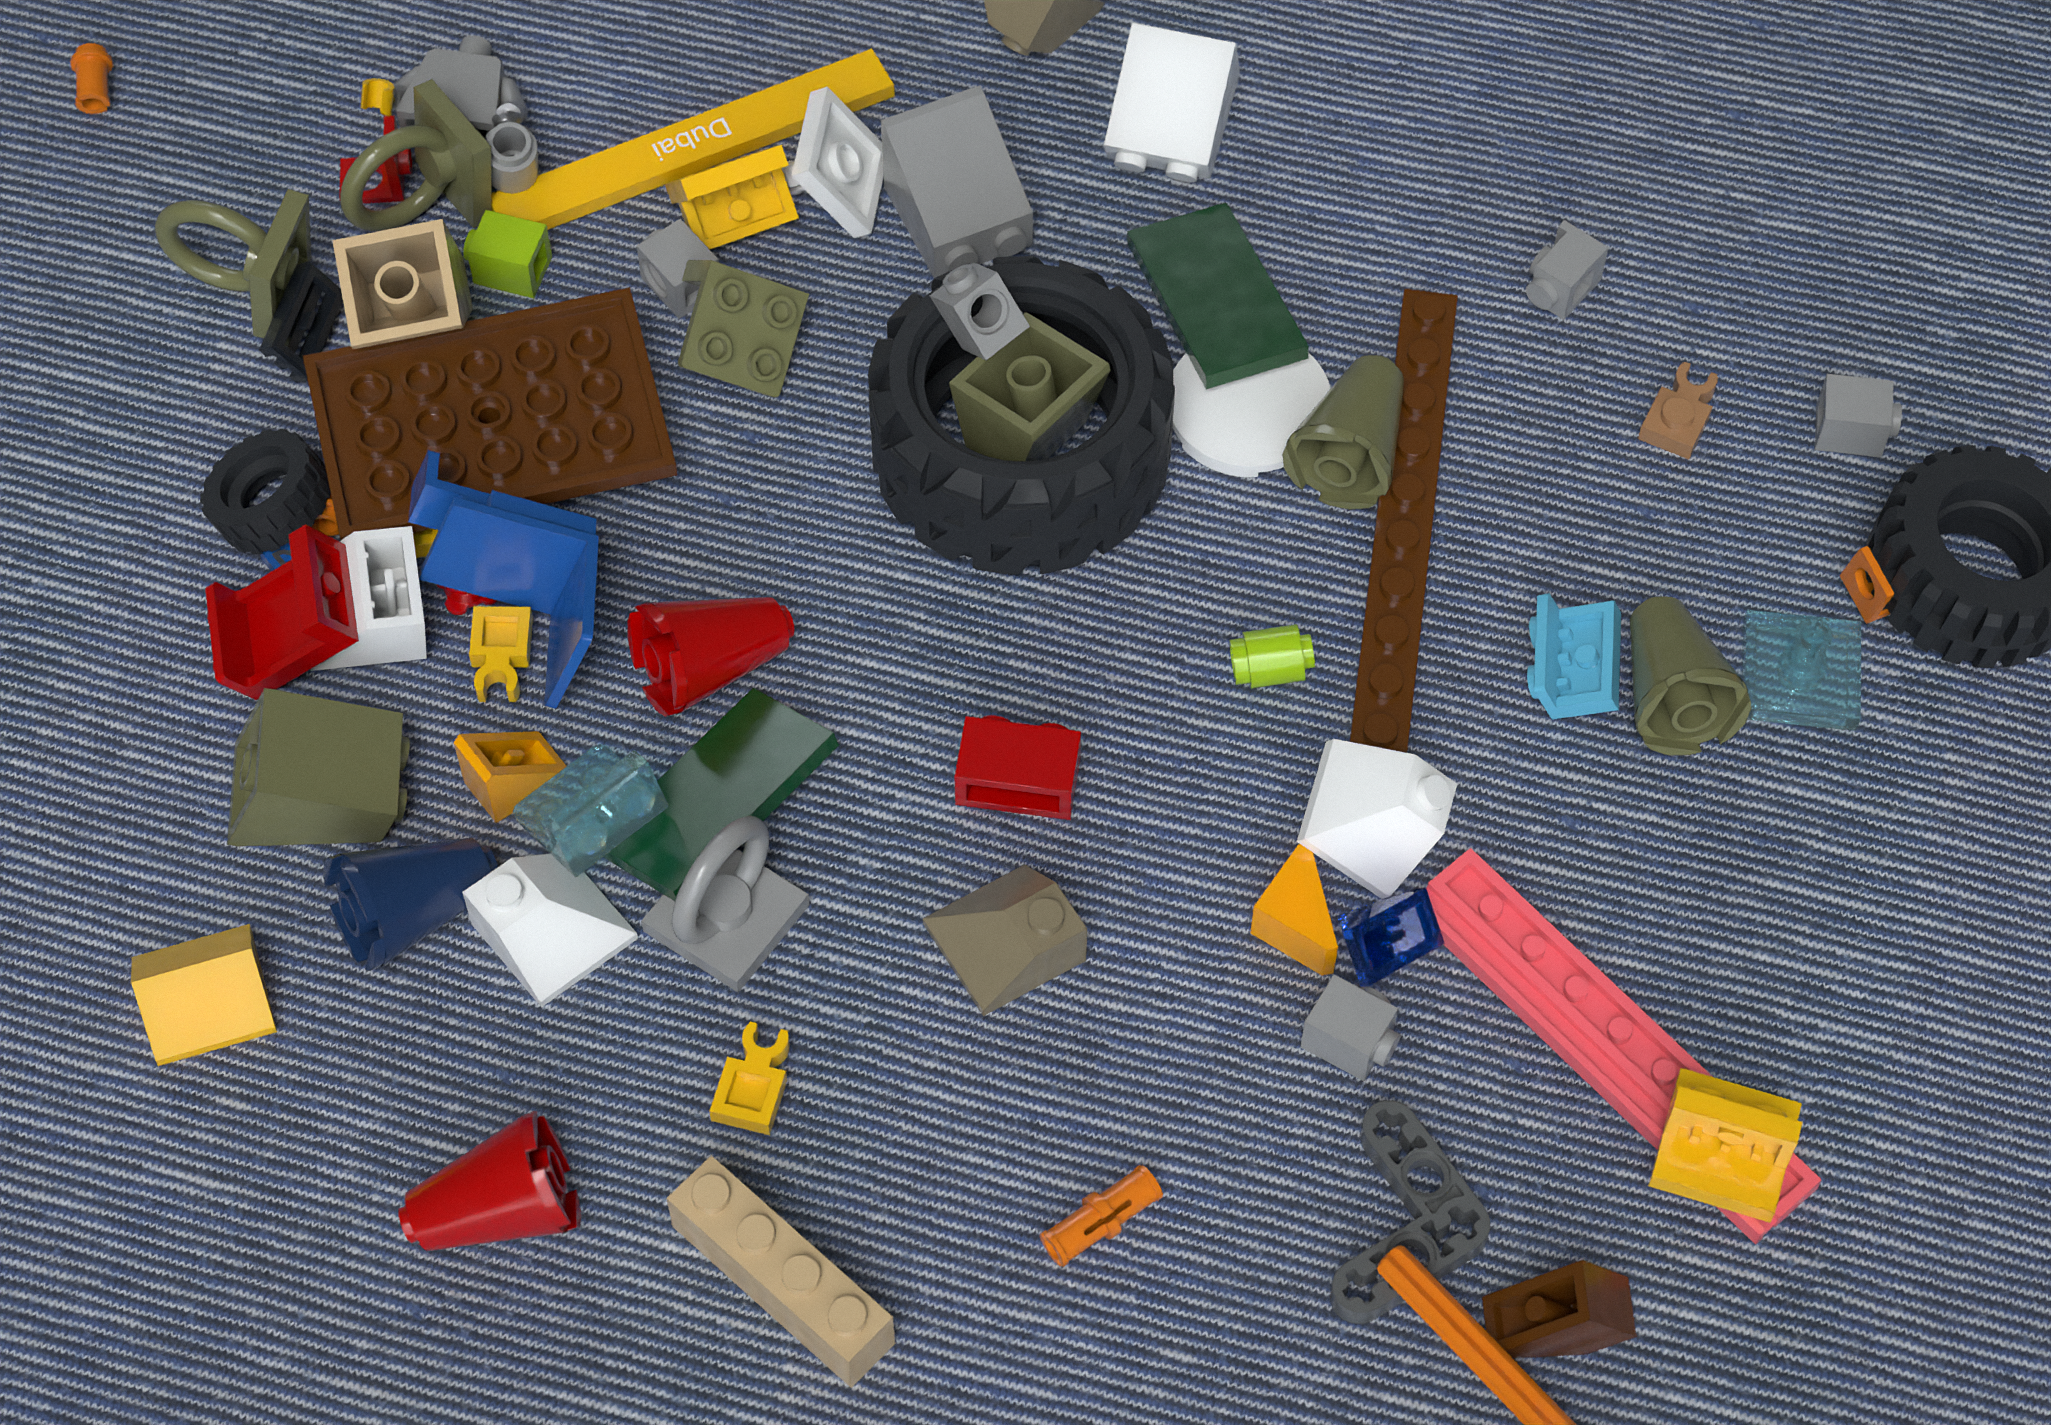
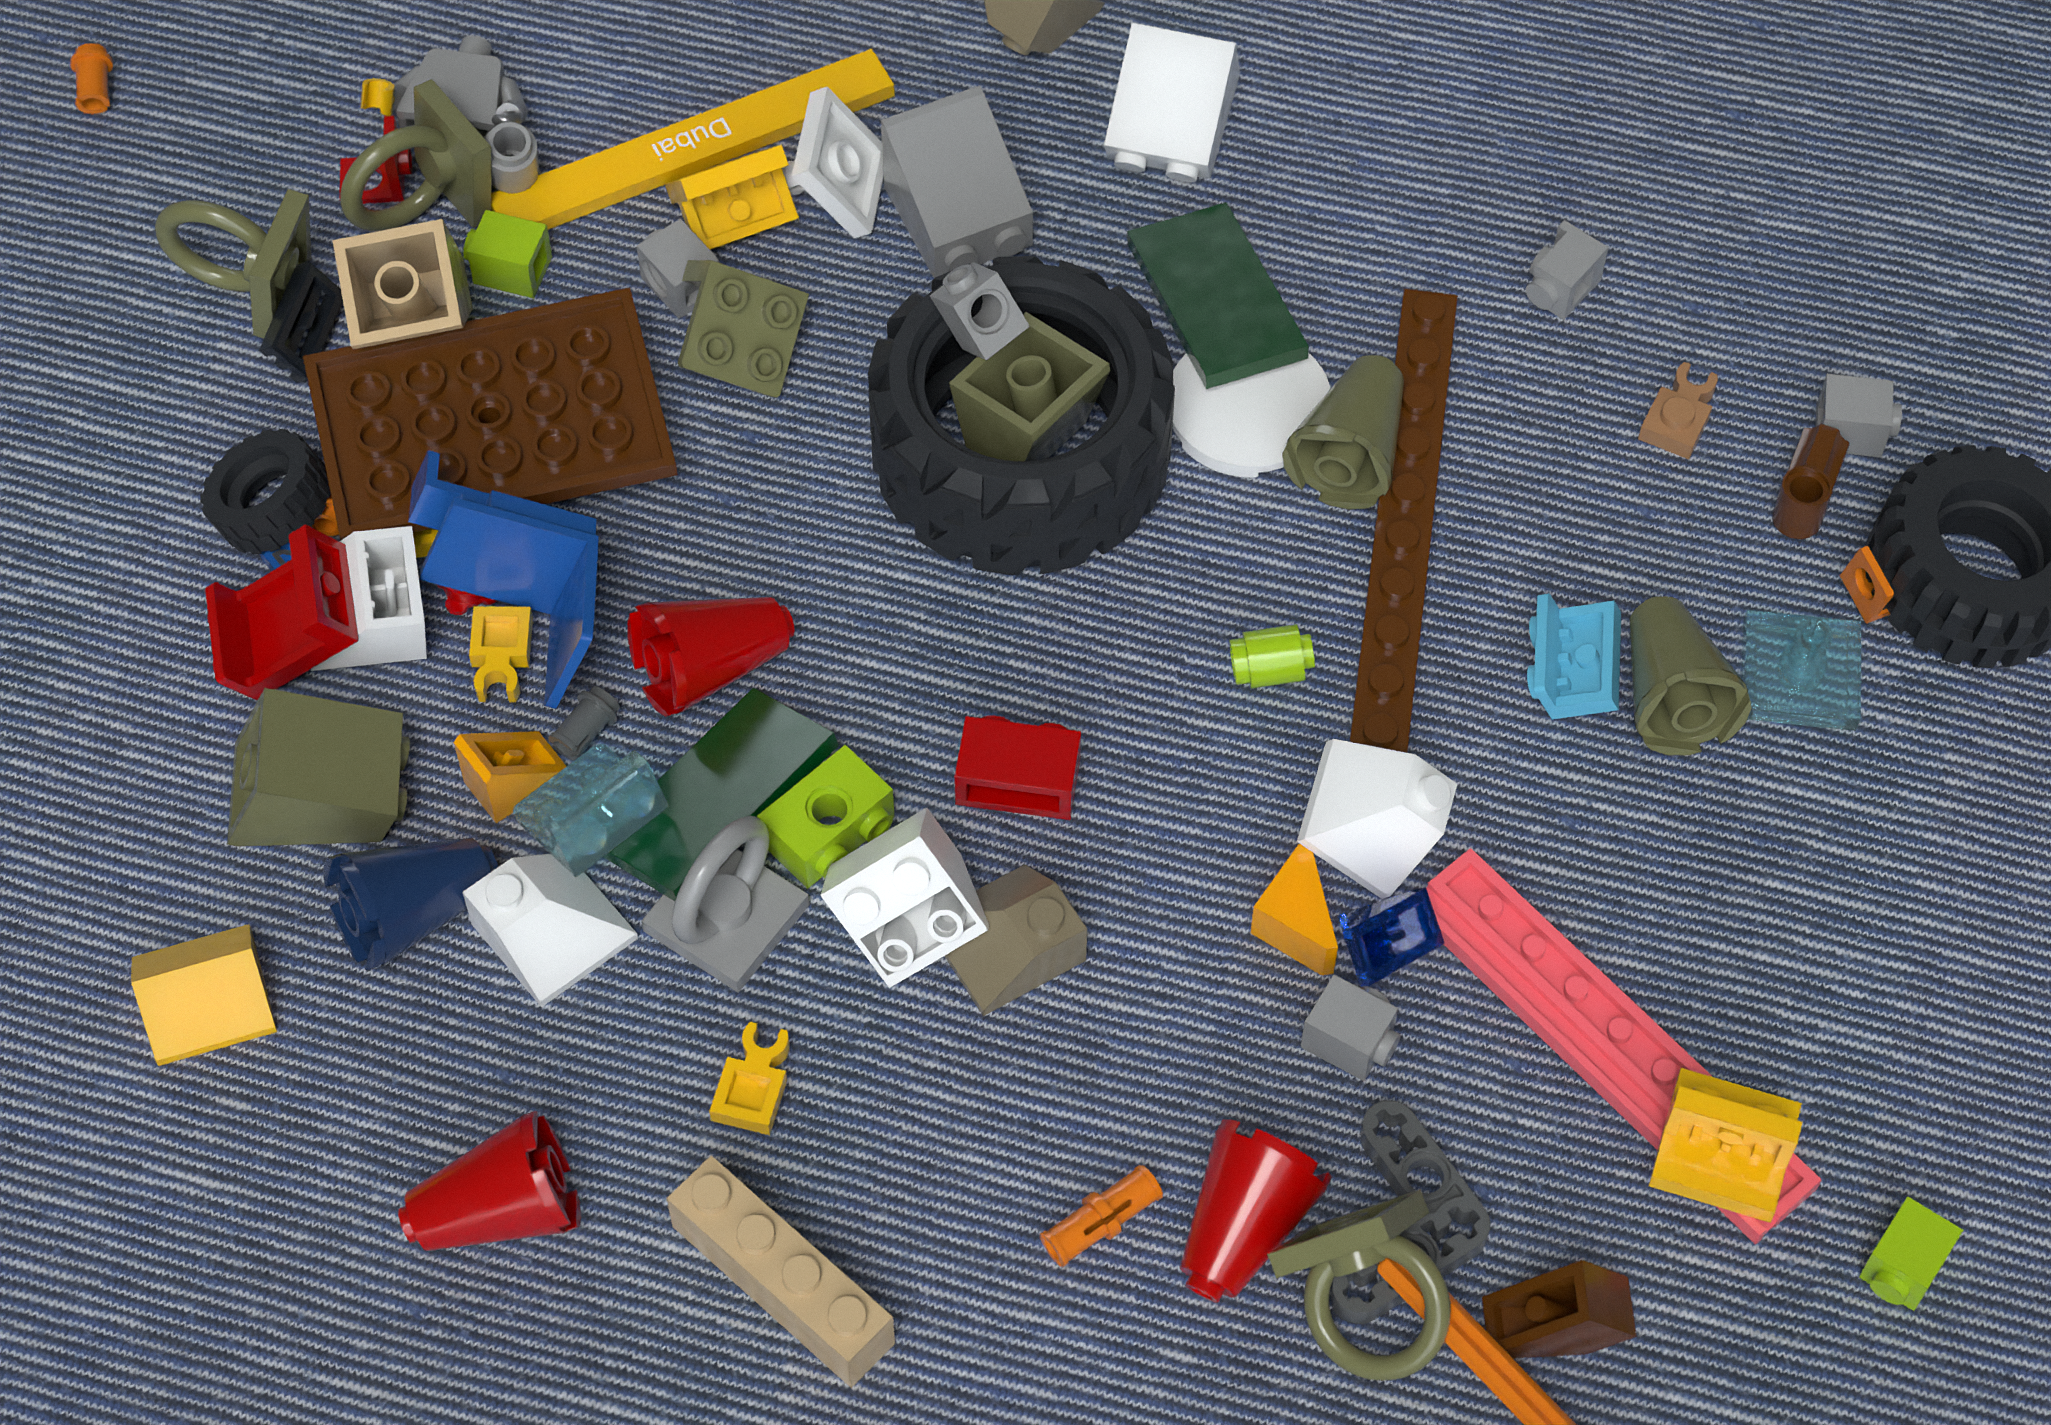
none -> dark grey pin [548,686,620,762]
none -> lime brick [757,745,895,889]
none -> white slope [821,807,989,988]
none -> red cone [1180,1119,1332,1303]
none -> olive tile [1267,1189,1451,1381]
none -> reddish brown piece [1772,423,1850,539]
none -> lime brick [1859,1196,1963,1311]

